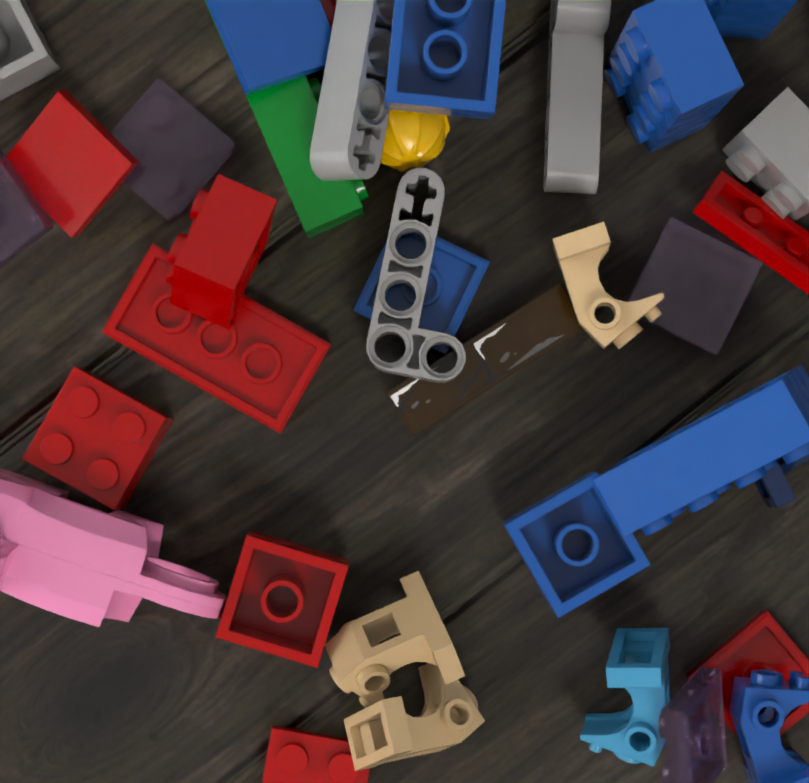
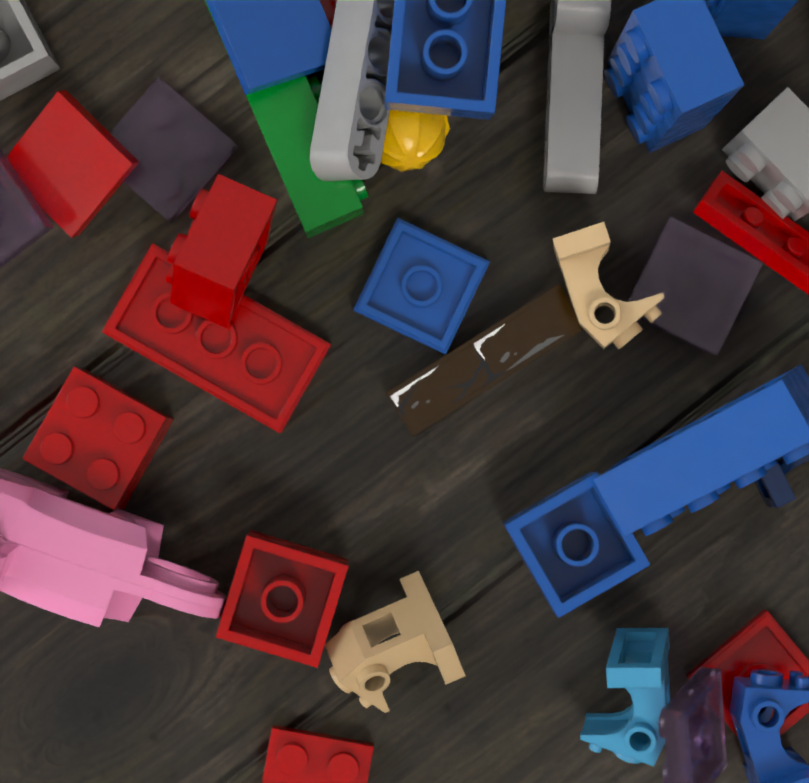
tan tile [344,663,485,771] -> none
light grey beam [366,168,466,383] -> none

